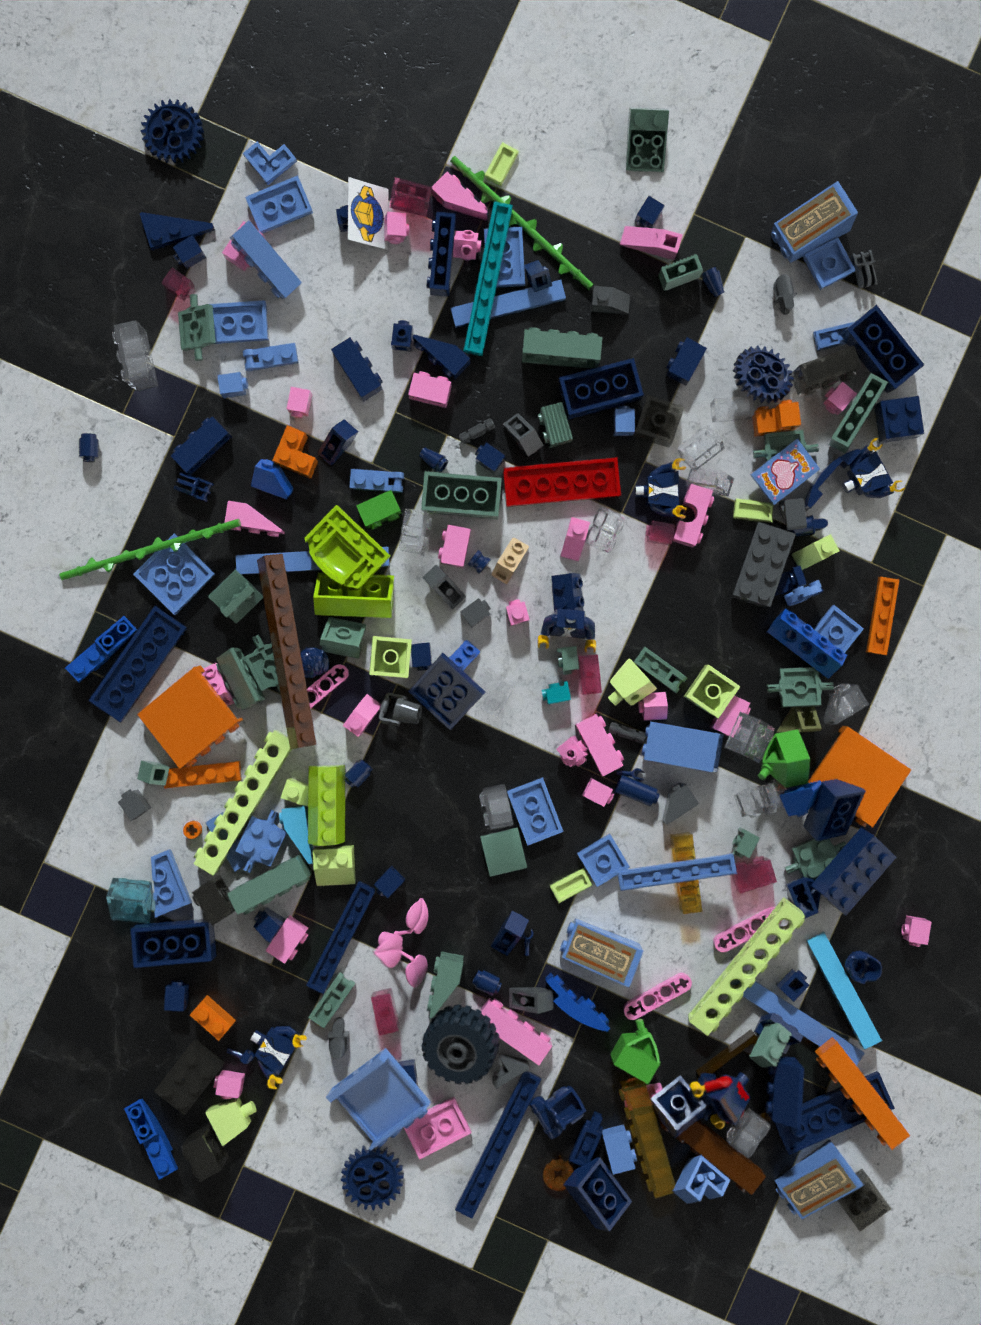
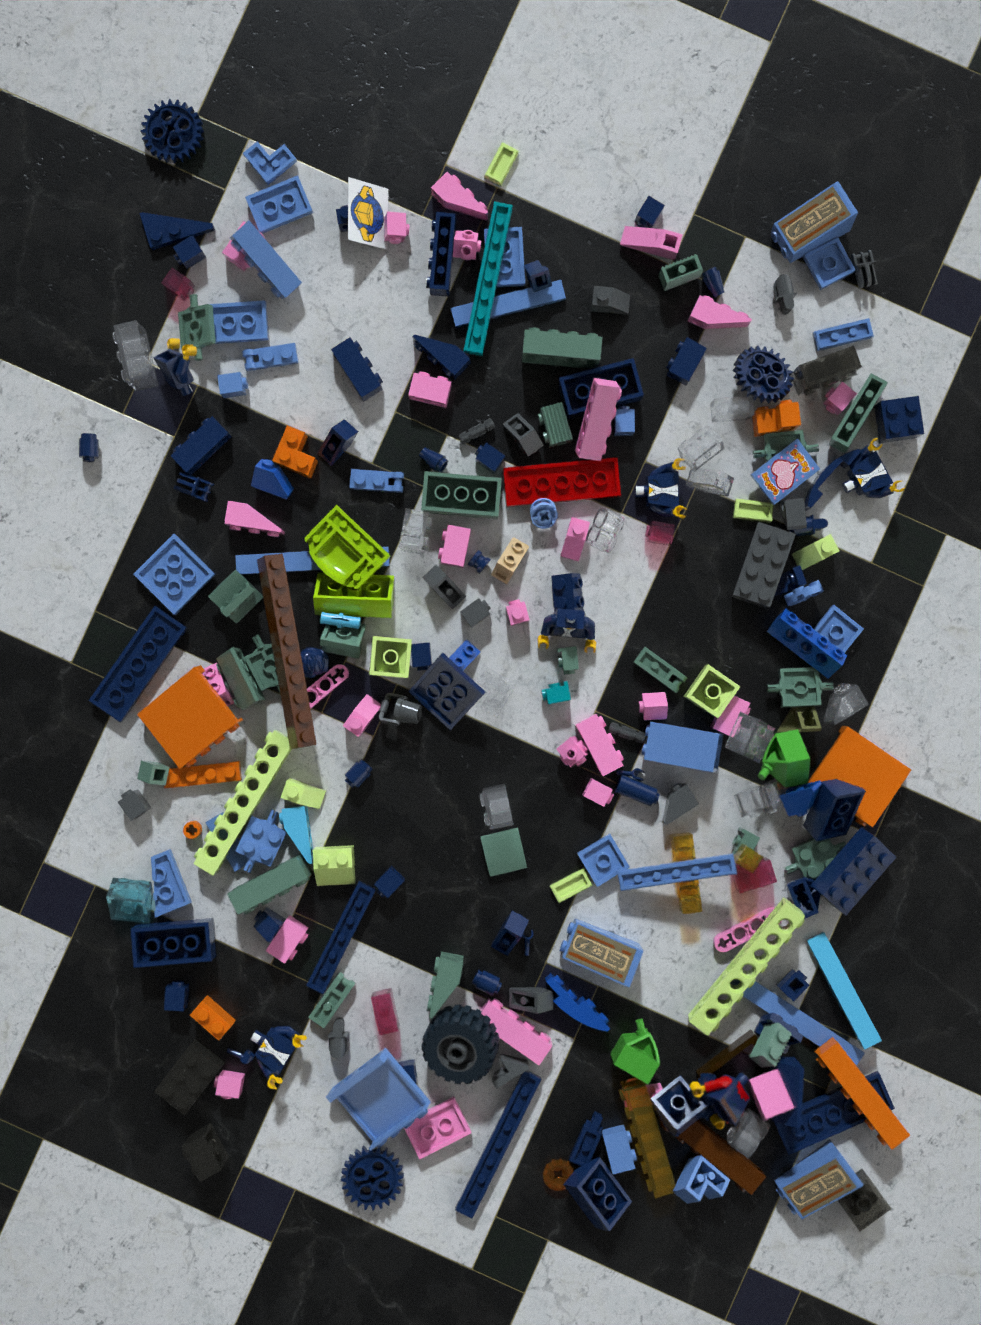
bright green plant [59,519,241,580] -> none
blue slope [65,616,137,683] -> none
blue slope [124,1099,178,1179] -> none
clear smoke brick [192,874,235,926] -> none
yellowish green torso [206,1098,256,1146] -> none
bright pink brick [287,387,312,418] -> none
lime slope [308,765,345,846] -> none
bright green brick [356,490,402,530] -> none
bright pink plant [374,898,428,988] -> none
clear pink brick [389,177,433,217] -> none
dark blue brick [391,320,413,352] -> none
bright green plant [450,156,594,290] -> none
medium blue plate [507,777,563,846] -> none
dark blue piece [529,1086,586,1139] -> none
clear pink brick [578,654,602,695] -> none
yellowish green torso [608,658,657,706] -> none
bright pink beam [623,973,692,1020] -> none
sand green slope [626,107,669,172] -> none
clear smoke brick [633,395,685,448] -> none
bright pink arch [671,484,714,548] -> none
dark blue brick [840,305,925,393] -> none
dark blue hair [845,951,882,984] -> none
orange plate [866,576,899,655] -> none
bright pink brick [901,915,931,947] -> none
none -> dark blue torso [153,338,197,396]
none -> medium azure pin [320,612,361,630]
none -> light blue wheel [530,498,558,529]
none -> bright pink brick [575,378,621,461]
none -> bright pink slope [688,295,752,329]
none -> clear yellow brick [734,843,763,873]
none -> bright pink slope [747,1069,794,1121]

